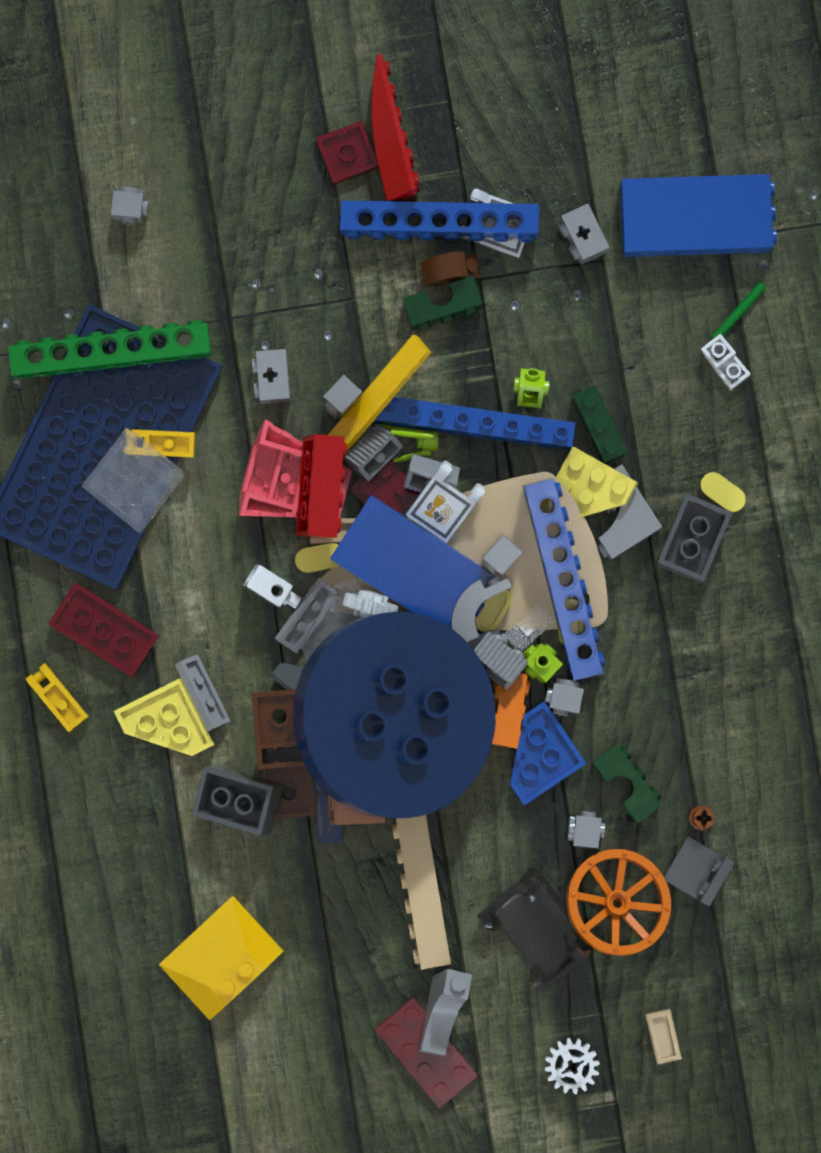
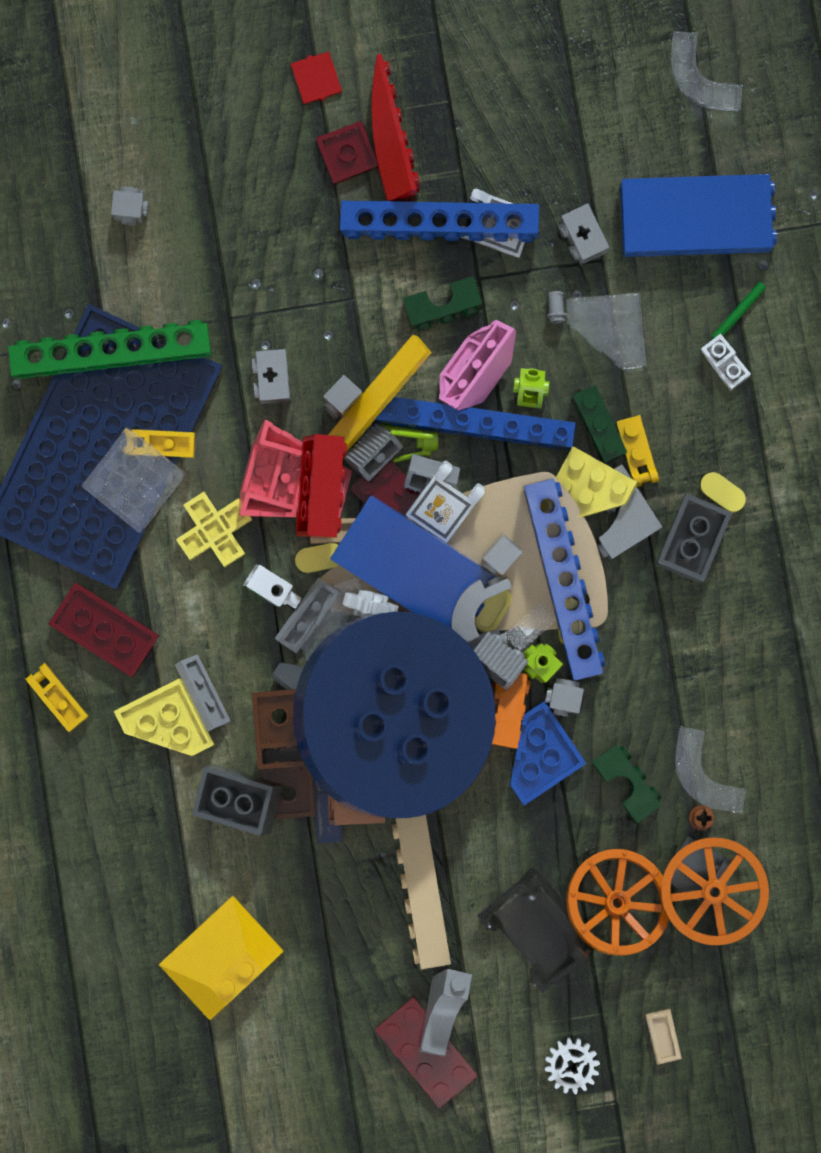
reddish brown brick [420,251,480,286] -> none
light grey brick [567,811,605,848] -> none
none -> light yellow plate [176,492,252,568]
none -> red piece [291,51,342,105]
none -> bright pink wedge [439,320,516,410]
none -> light grey pin [547,291,567,324]
none -> clear plate [566,293,647,369]
none -> yellow plate [616,415,659,487]
none -> orange wheel [661,837,769,945]
none -> clear plate [670,31,743,112]
none -> clear plate [675,727,746,814]

